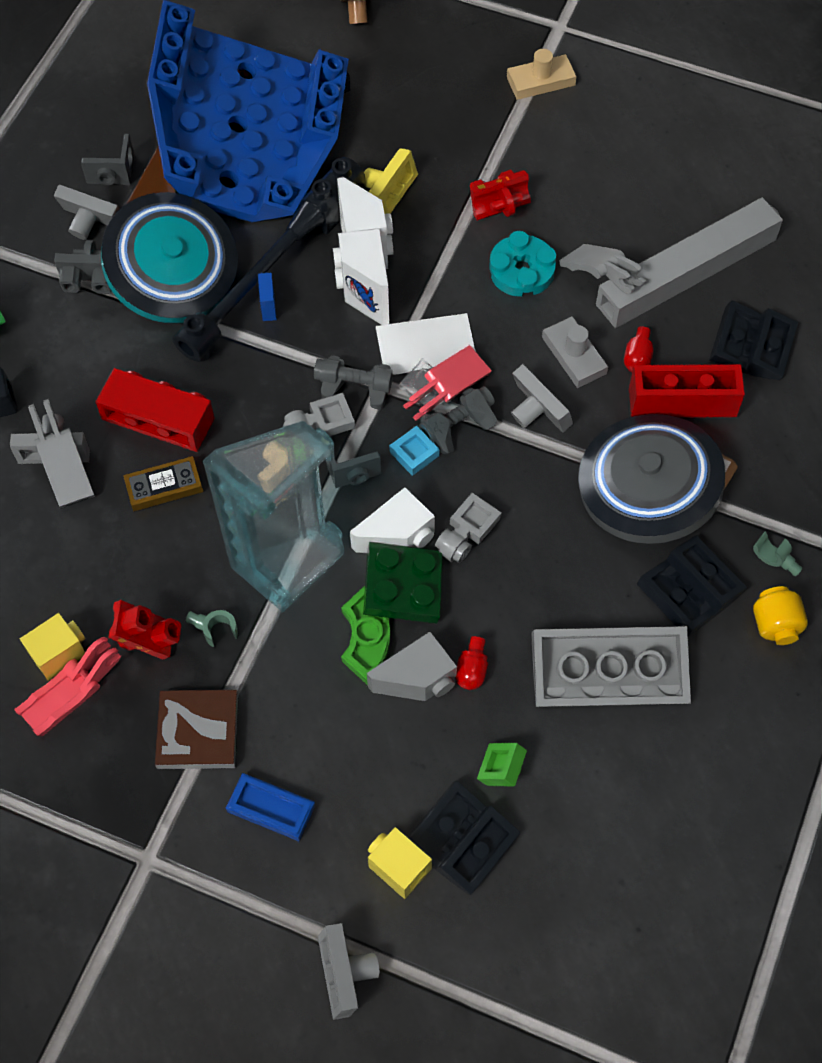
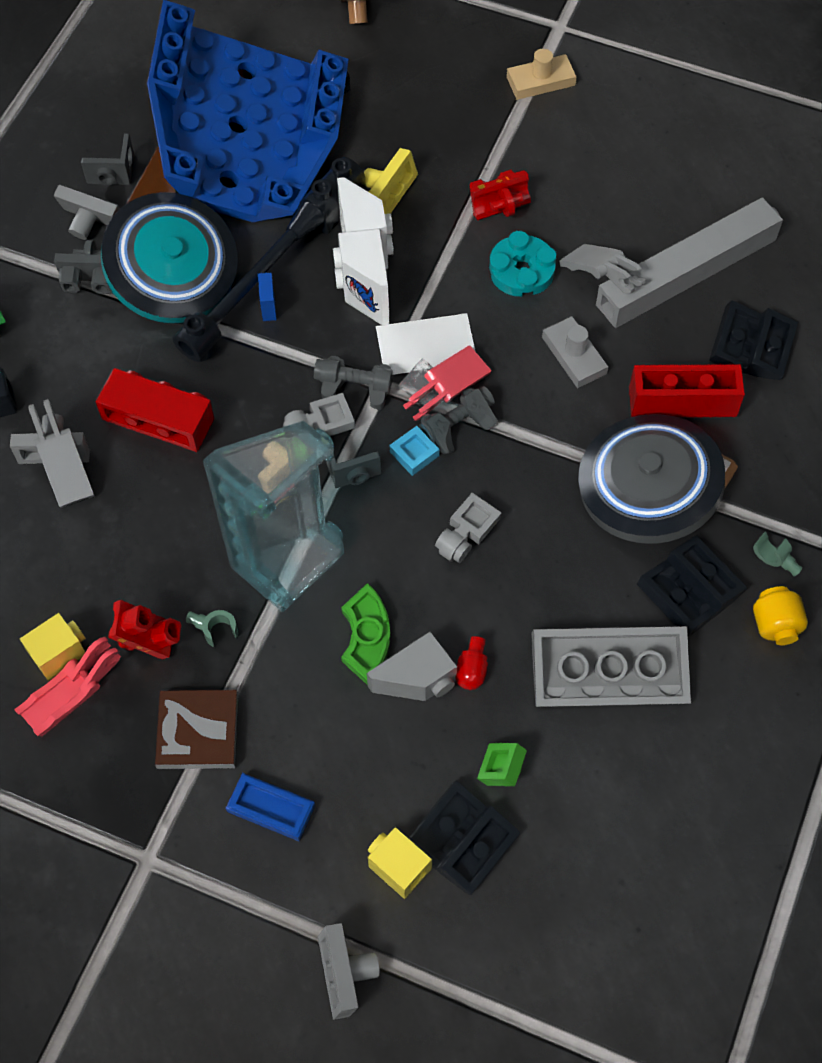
tile [123,456,203,512] -> none
white slope [350,487,435,553] -> none
dark green plate [363,542,442,624] -> none
light grey tile [511,364,573,433] -> none
red cylinder [624,326,654,372] -> none

